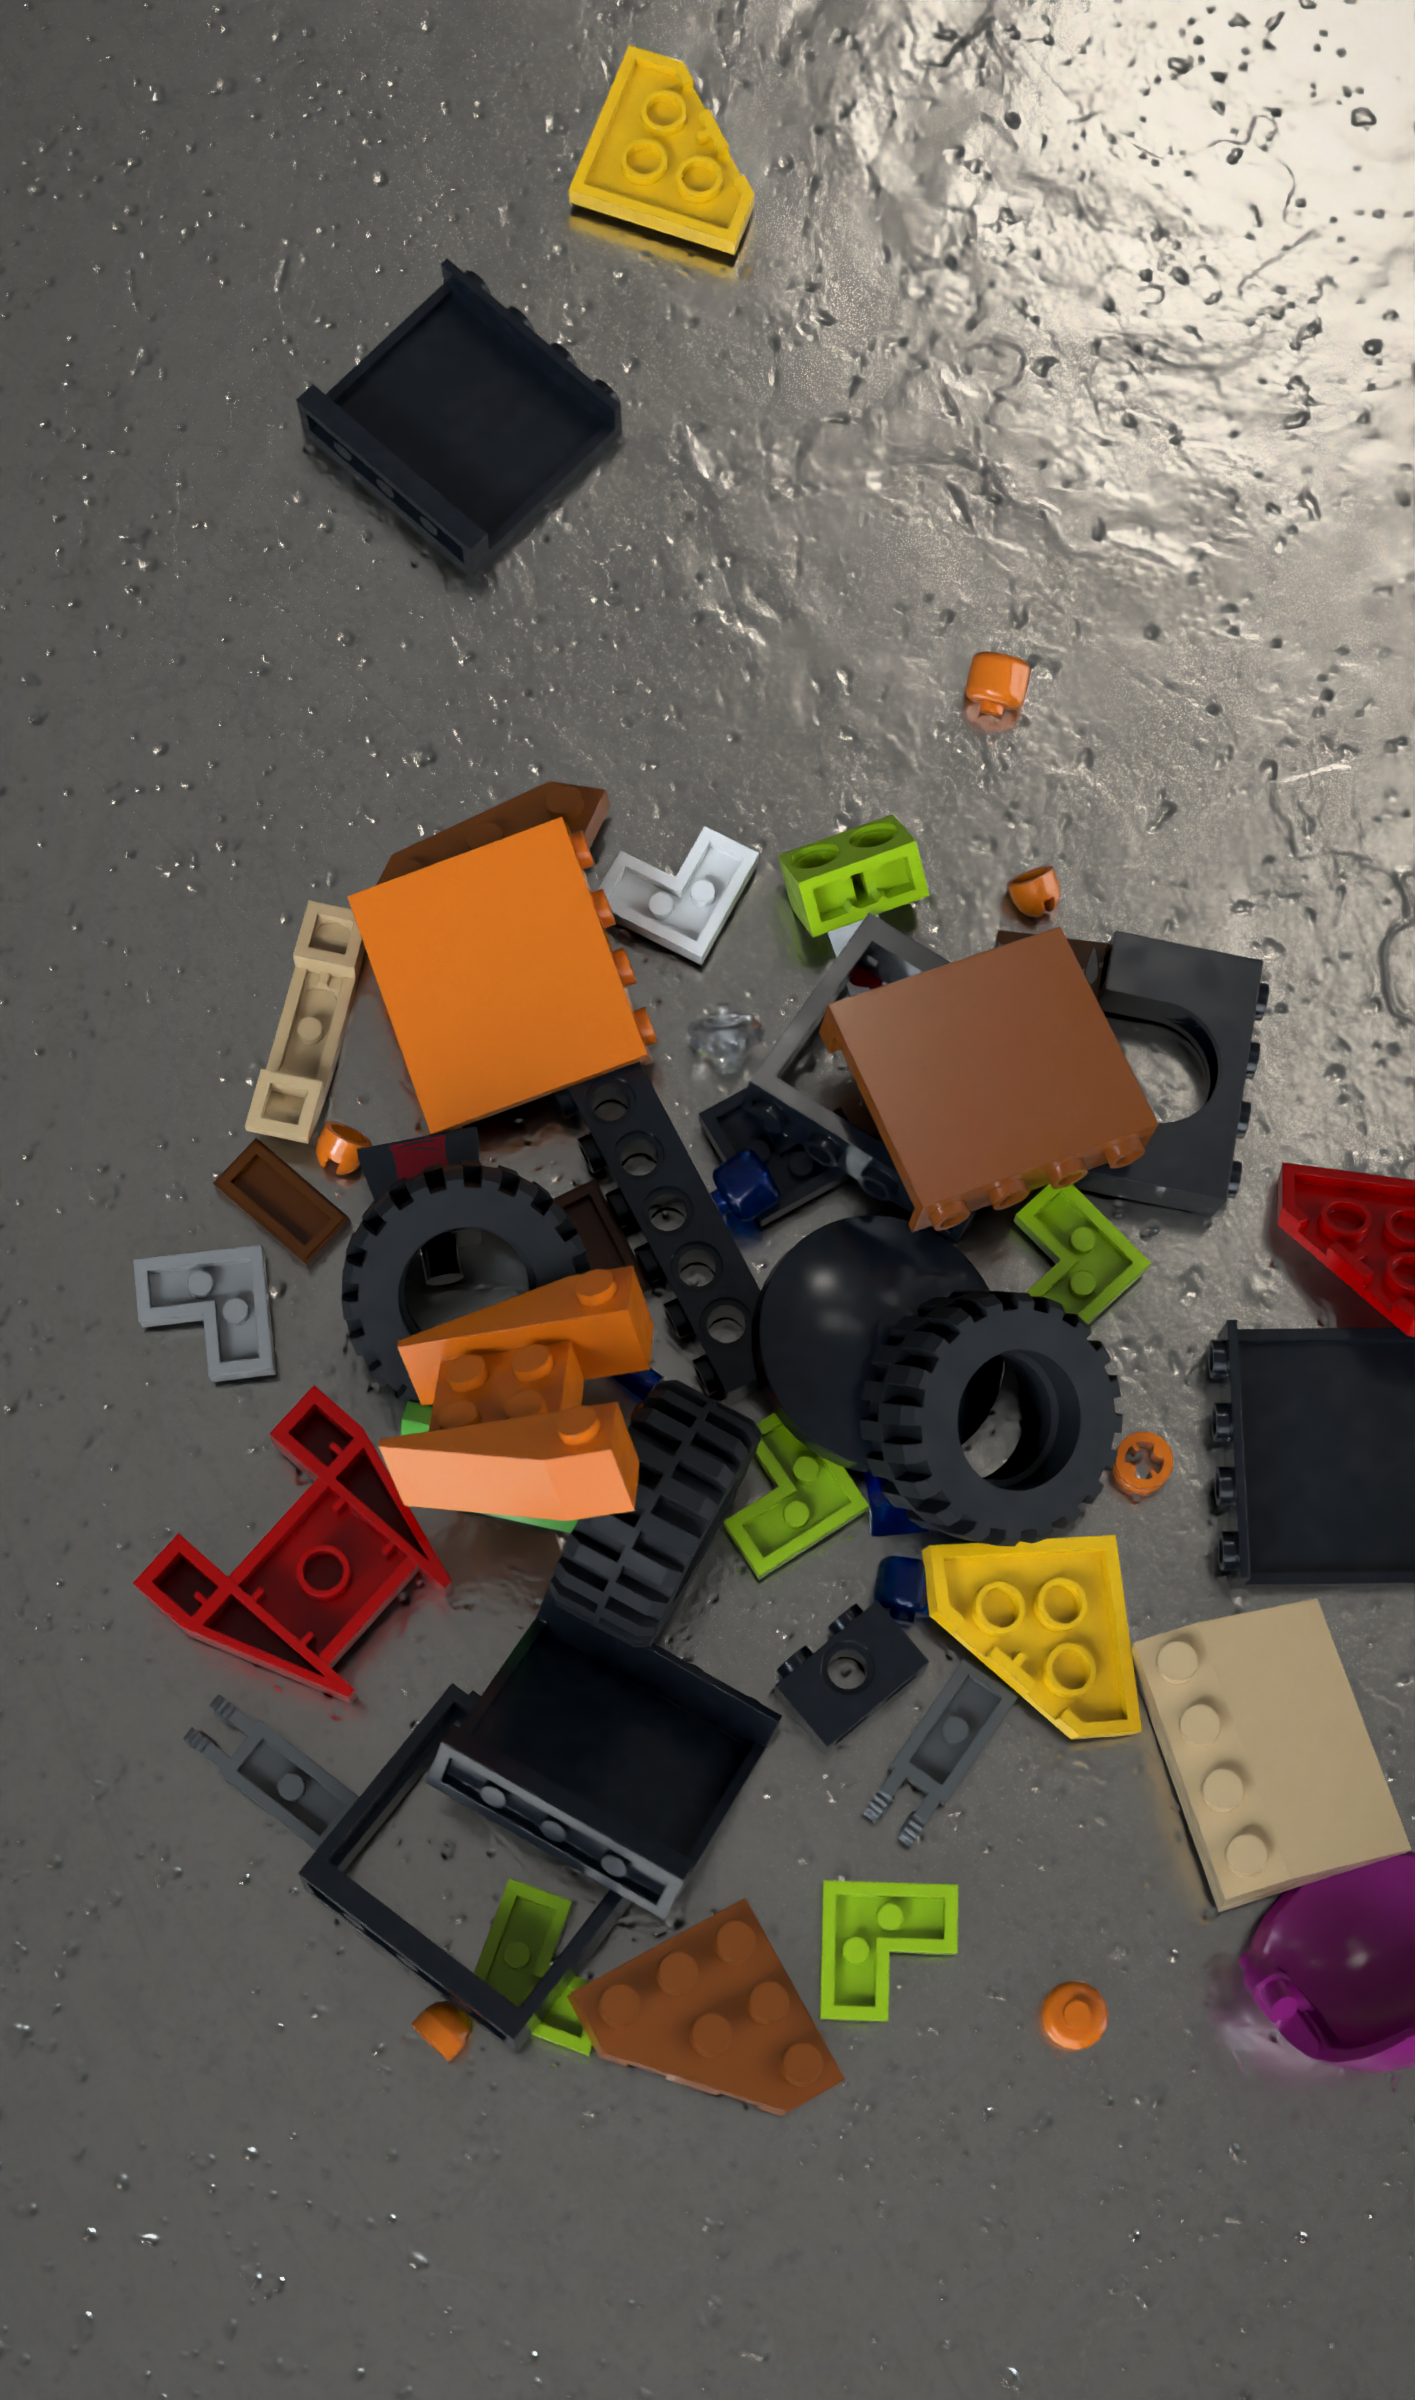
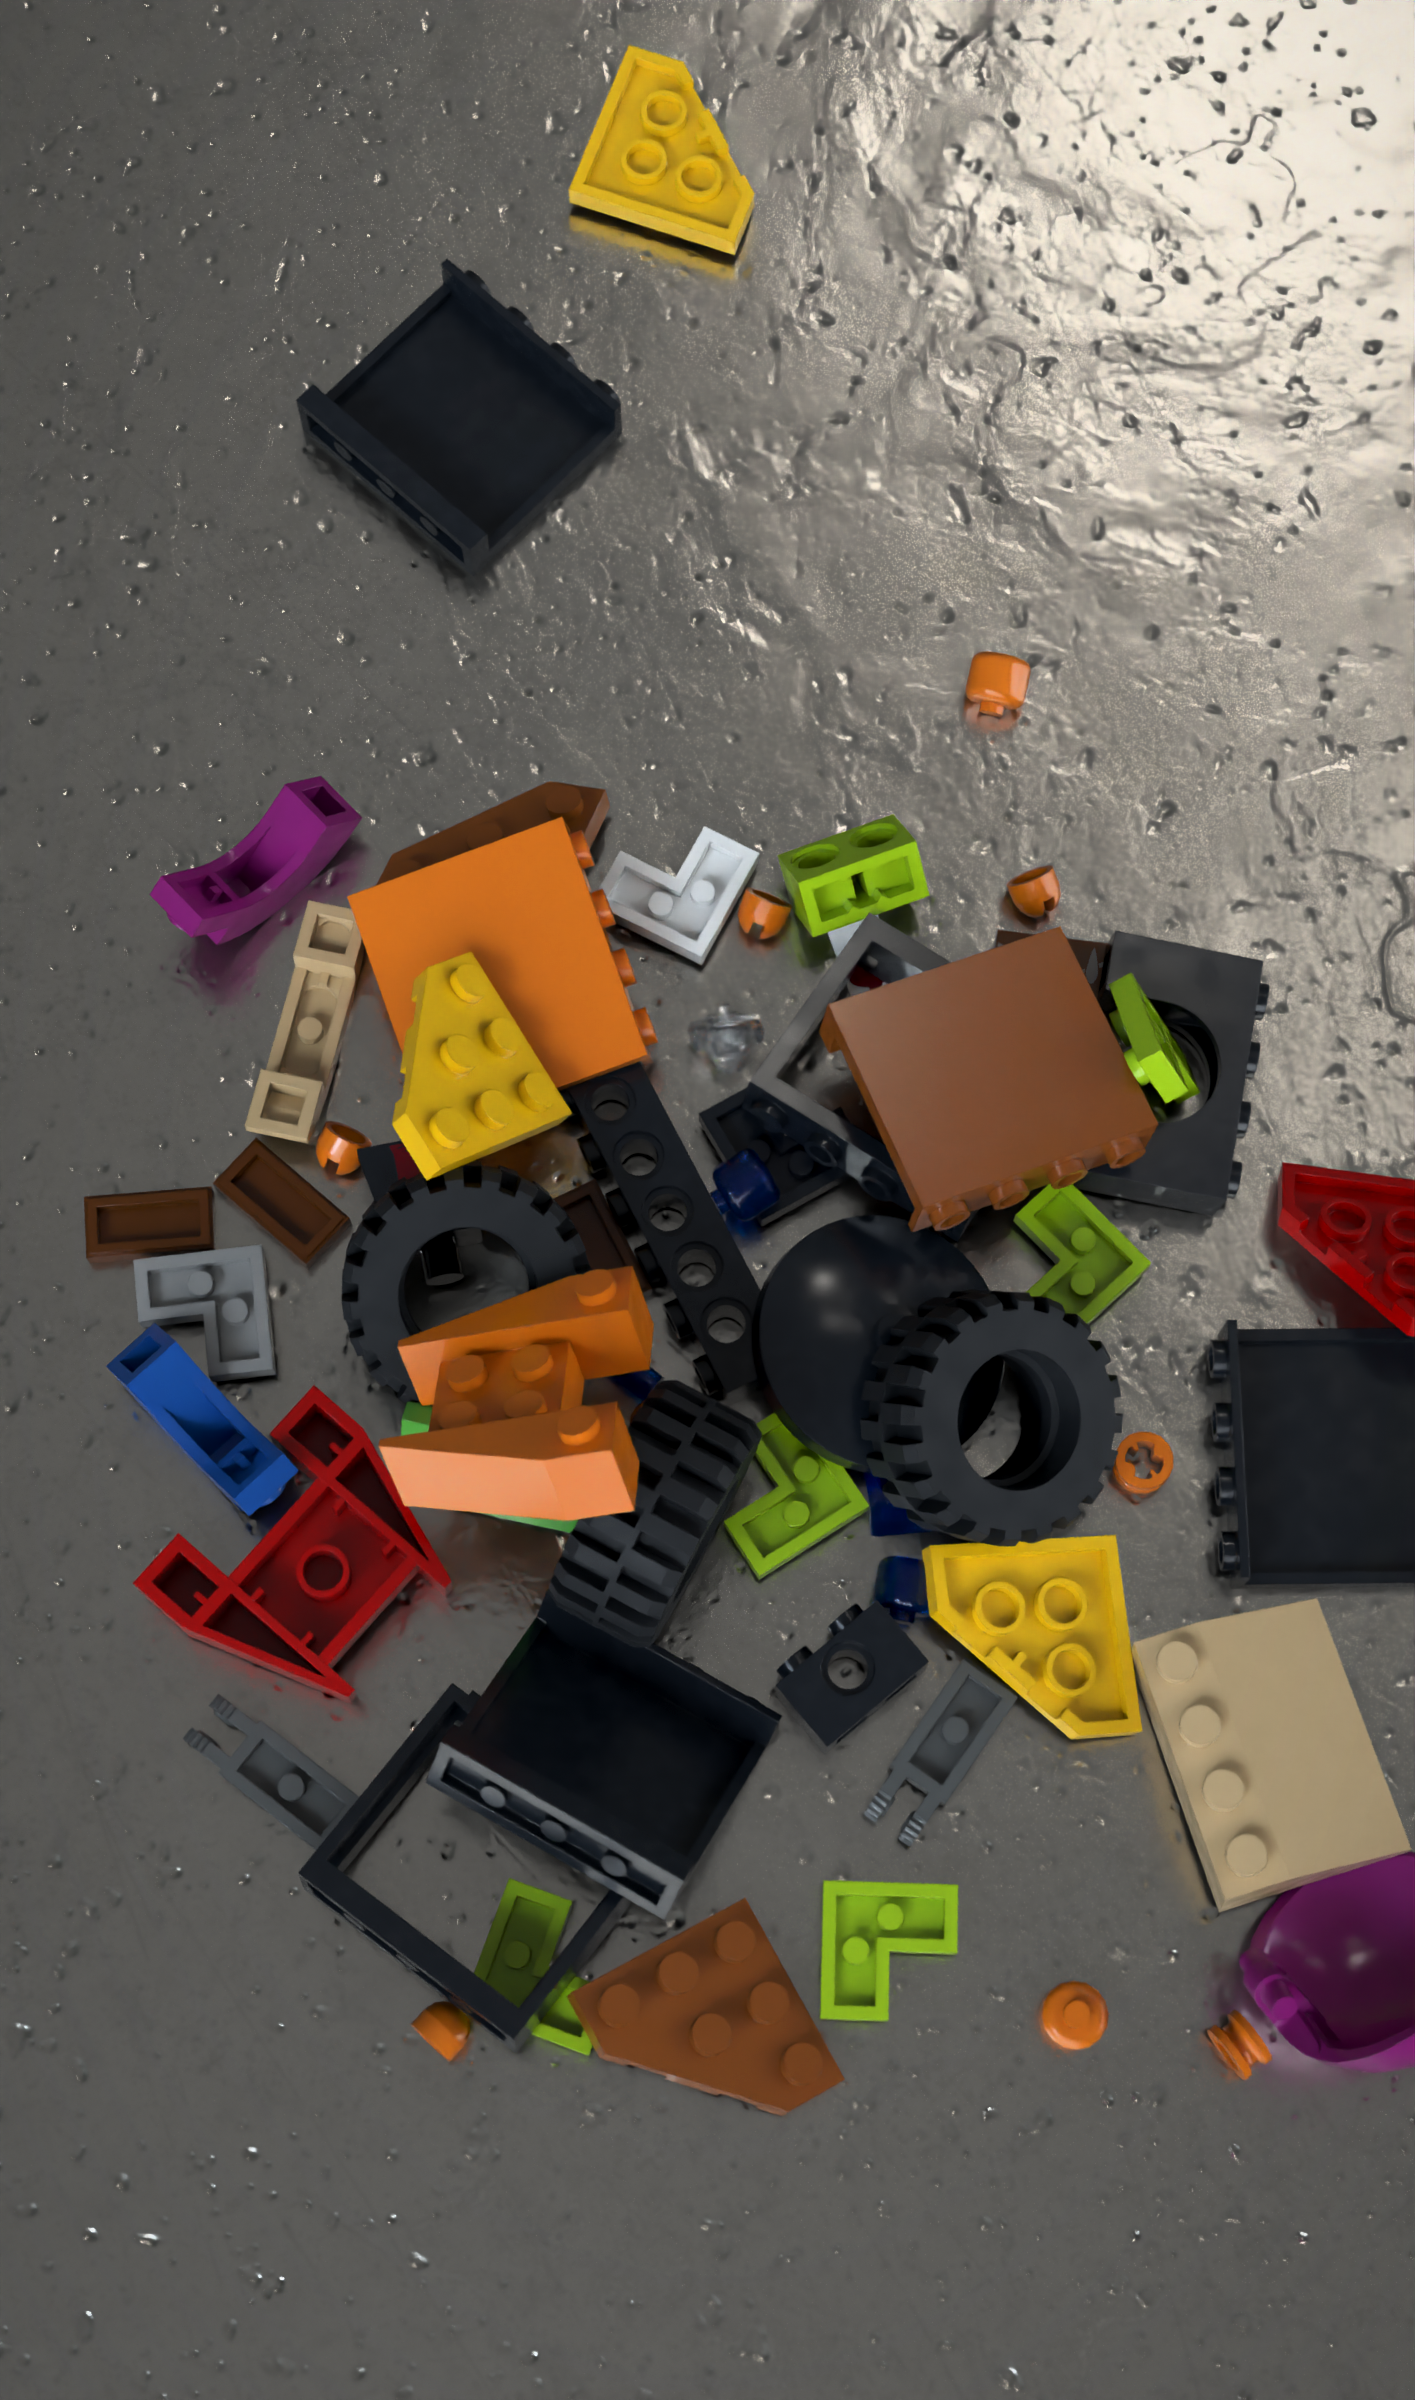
none -> reddish brown tile [84,1186,217,1264]
none -> blue arch [106,1322,299,1516]
none -> magenta arch [149,776,362,945]
none -> yellow plate [392,952,572,1181]
none -> orange hinge [737,887,792,939]
none -> lime plate [1109,972,1200,1104]
none -> orange bush [1207,2009,1272,2080]

